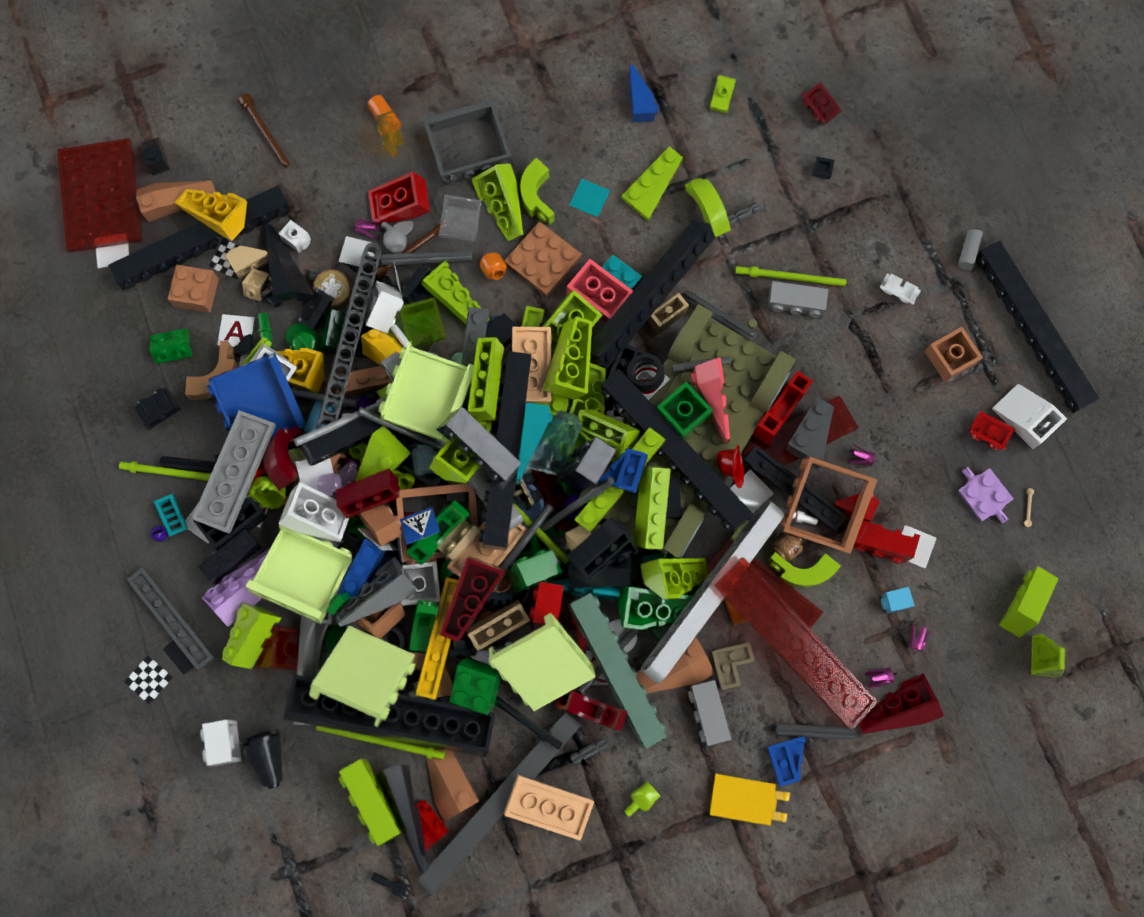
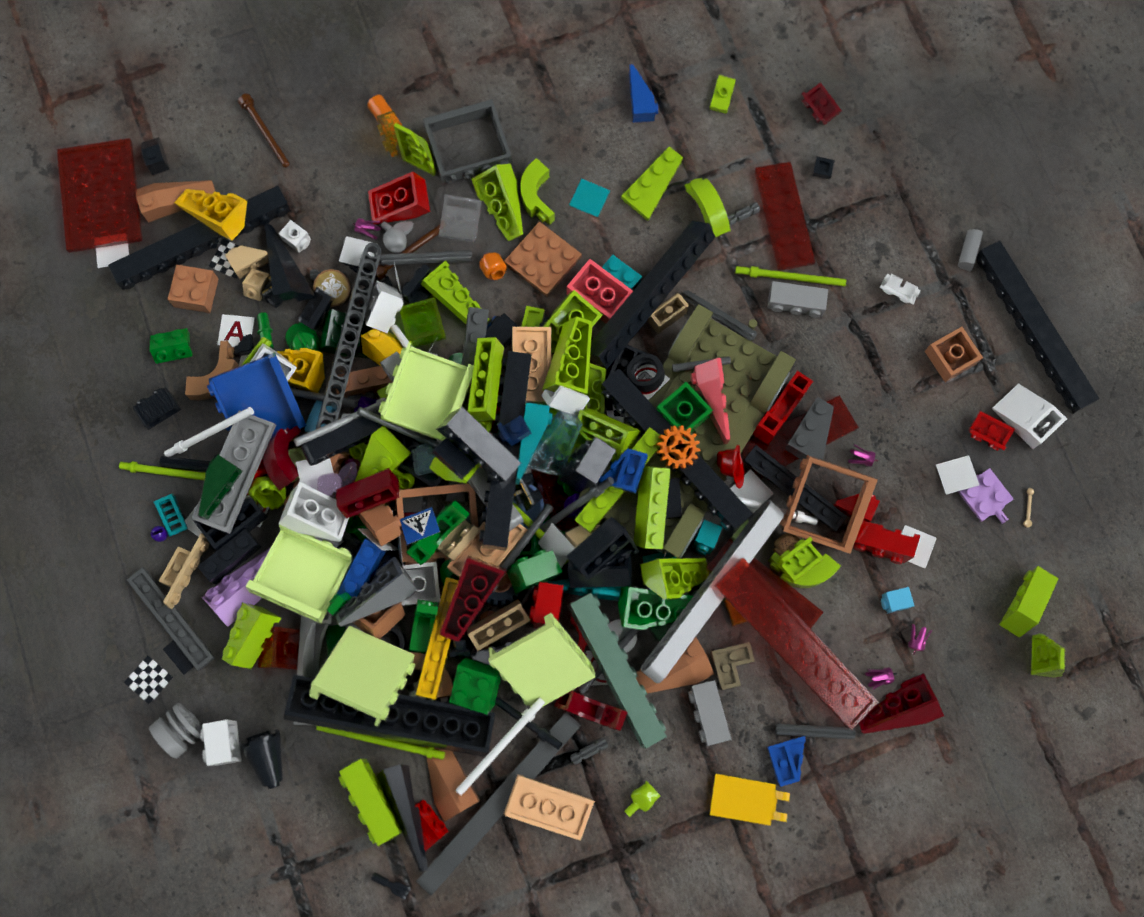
none -> light grey wheel [149,703,203,758]
none -> tan bracket [159,533,209,609]
none -> white bar [164,407,254,457]
none -> dark green slope [198,455,243,520]
none -> lime wedge [394,123,436,176]
none -> black tile [432,438,476,480]
none -> white bar [456,697,545,796]
none -> dark blue bracket [497,415,532,446]
none -> white sticker [538,523,575,568]
none -> white panel [541,386,590,417]
none -> orange gear [656,425,700,469]
none -> teal brick [692,519,723,556]
none -> clear red plate [754,162,815,271]
none -> lime bracket [778,537,824,583]
none -> white sticker [936,455,979,494]

